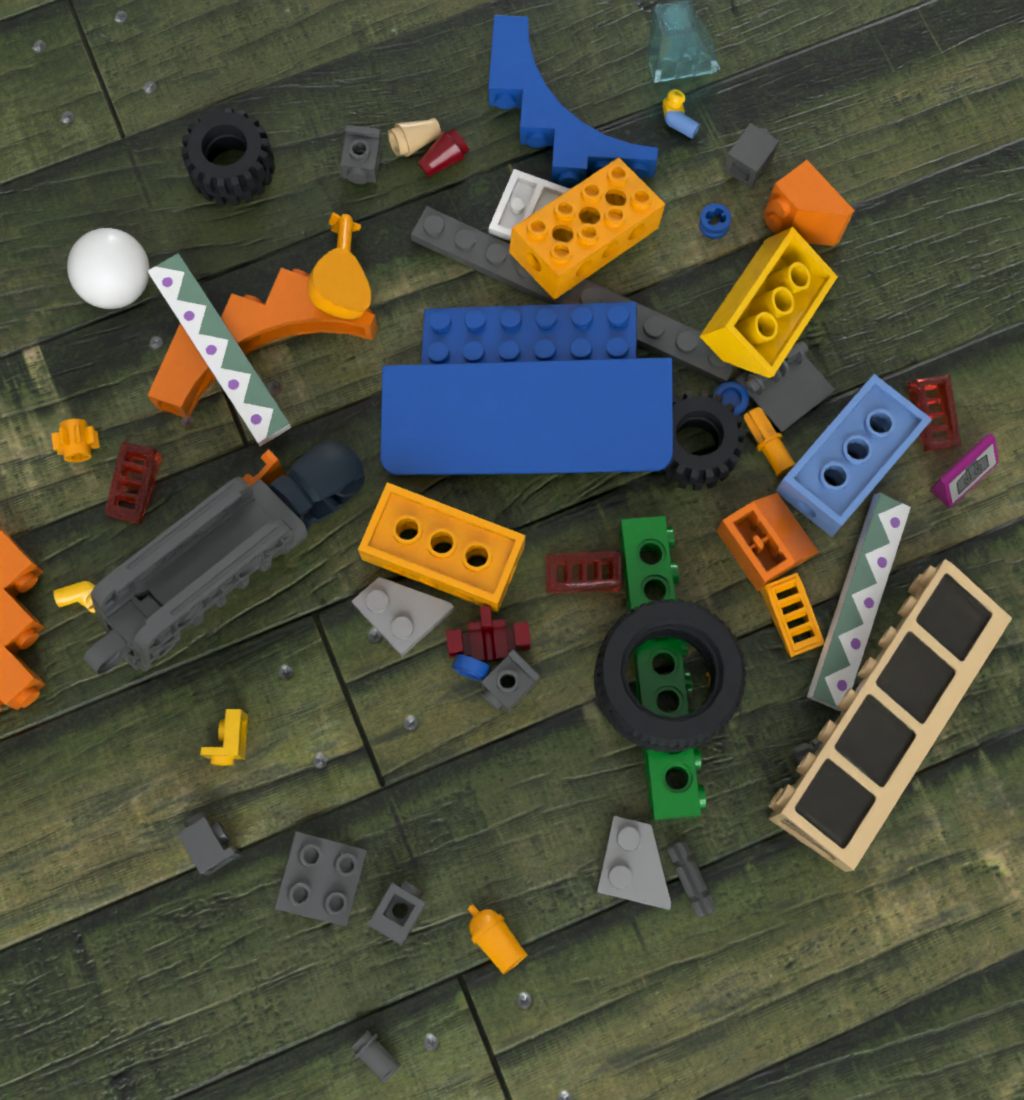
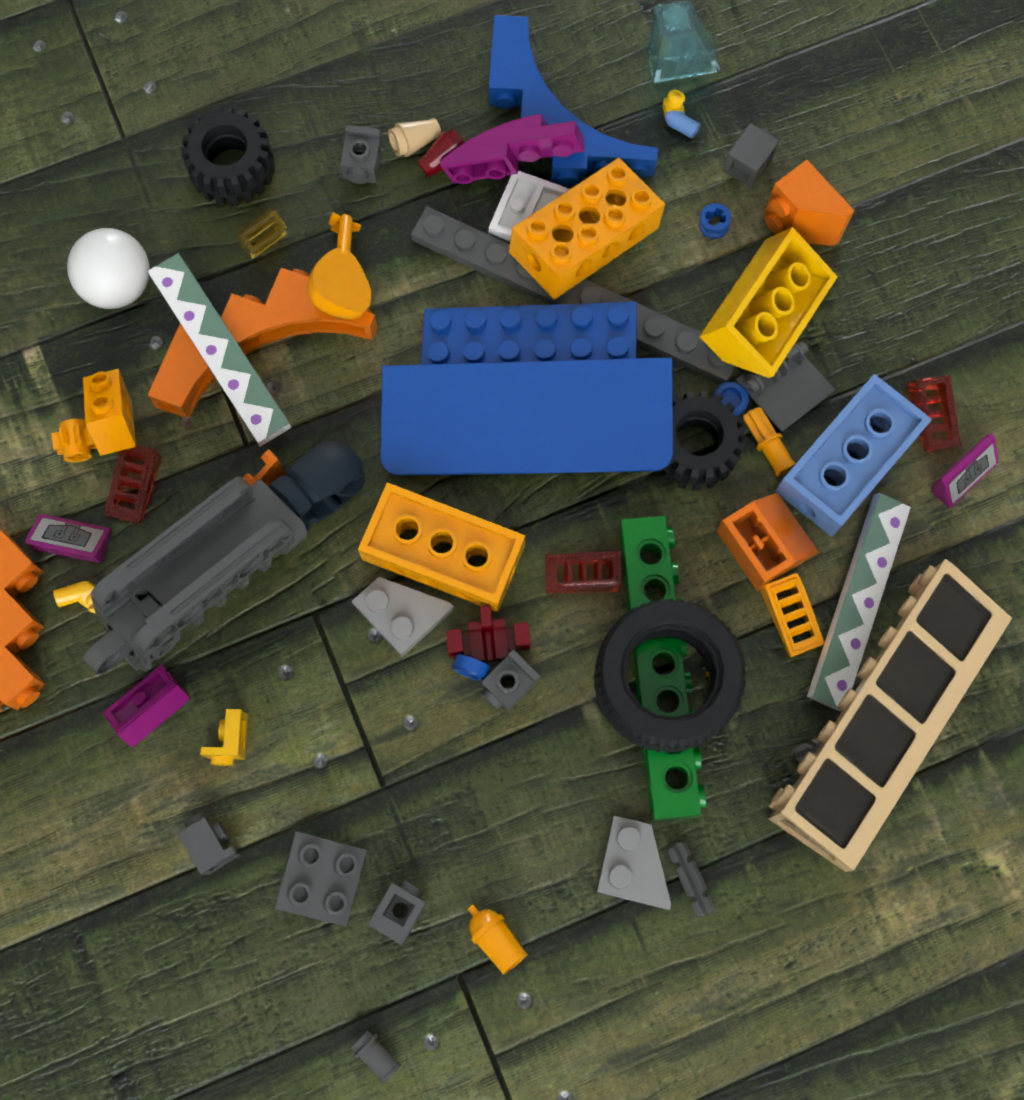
none -> slope [25,514,112,564]
none -> light orange brick [83,369,136,456]
none -> magenta slope [103,664,189,747]
none -> clear yellow piece [236,209,288,259]
none -> magenta slope [441,114,585,184]

